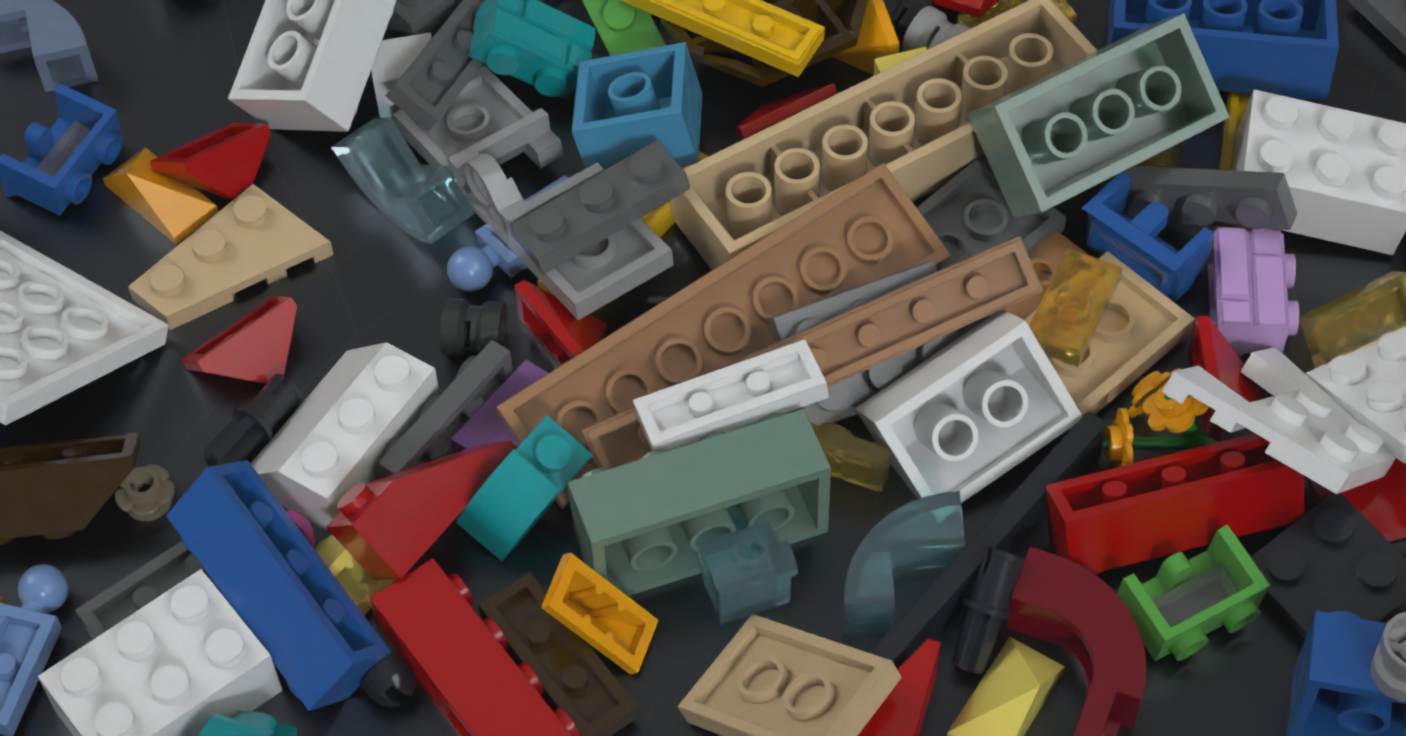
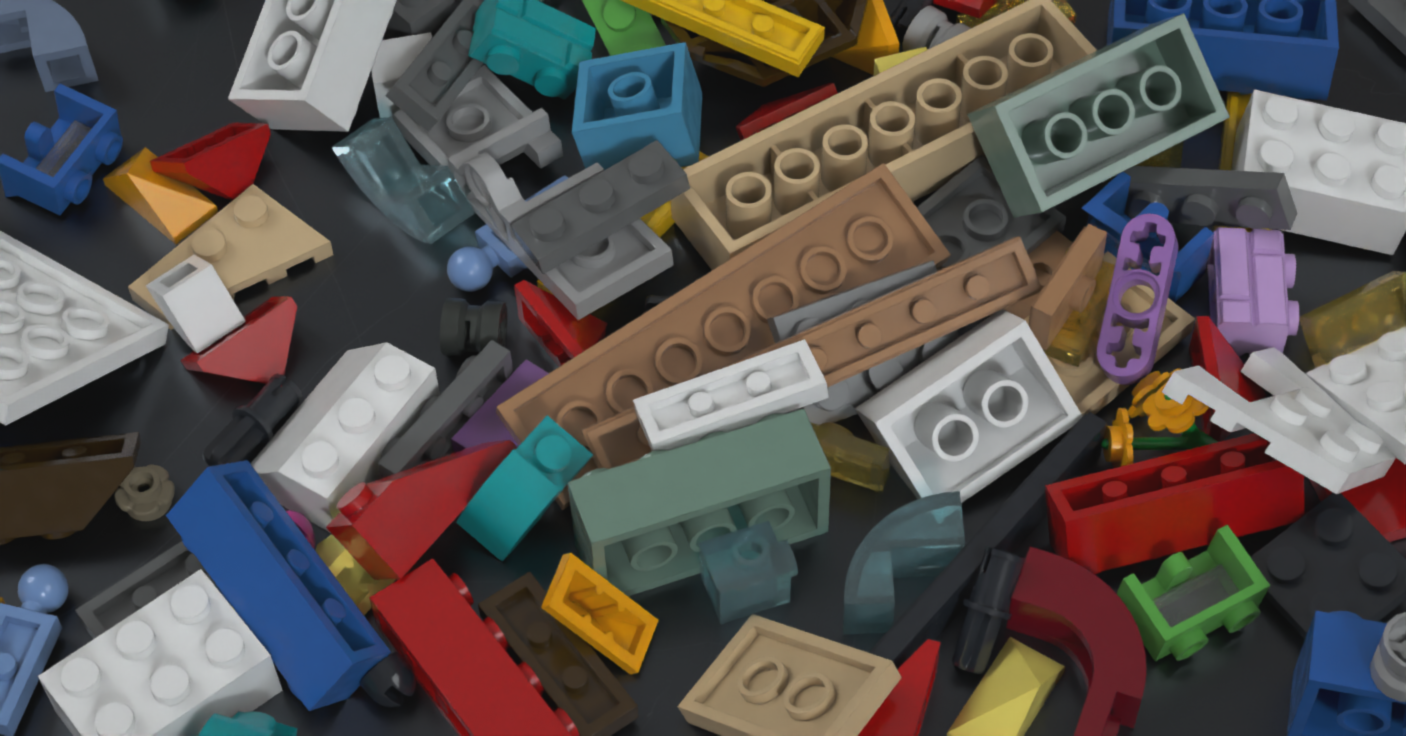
none -> white brick [146,255,246,354]
none -> medium nougat plate [1028,224,1107,351]
none -> medium lavender beam [1097,214,1178,385]

